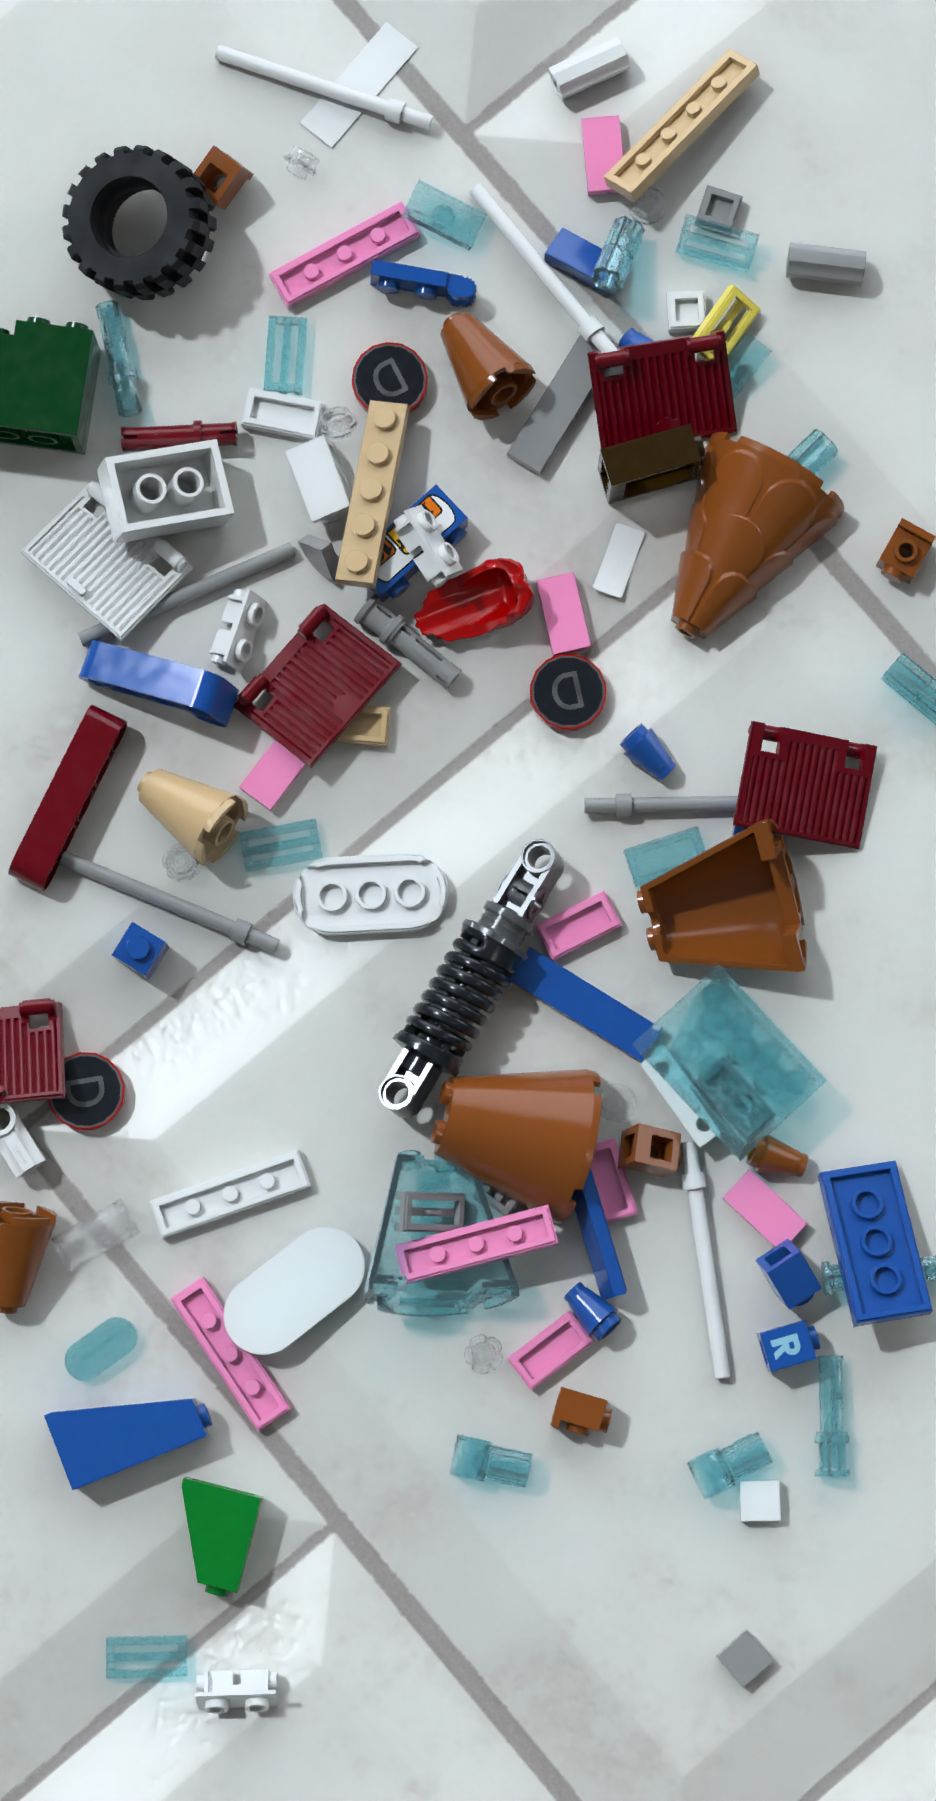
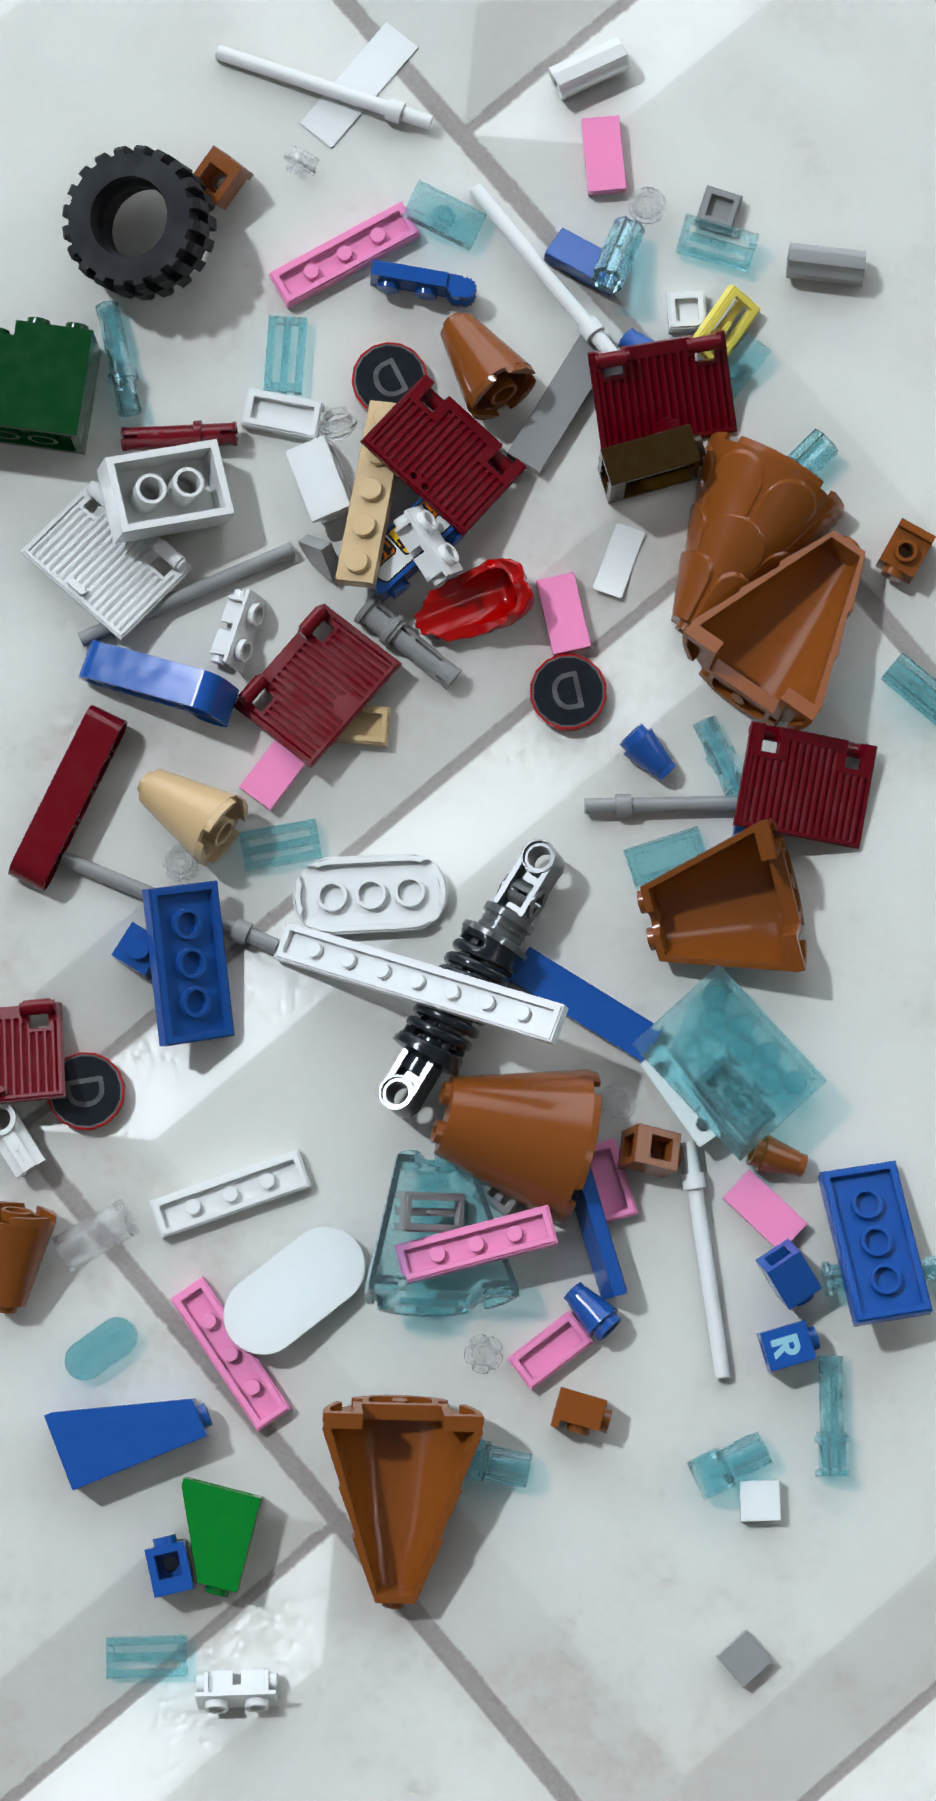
bright pink tile [535,891,622,961] -> none
tan plate [604,49,760,202] -> none
none -> blue tile [142,881,235,1047]
none -> blue brick [144,1534,197,1598]
none -> white tile [273,921,569,1046]
none -> dark orange cone [322,1395,484,1609]
none -> dark red window [360,374,526,537]
none -> dark orange cone [682,530,866,730]
none -> clear light blue pin [693,715,742,796]

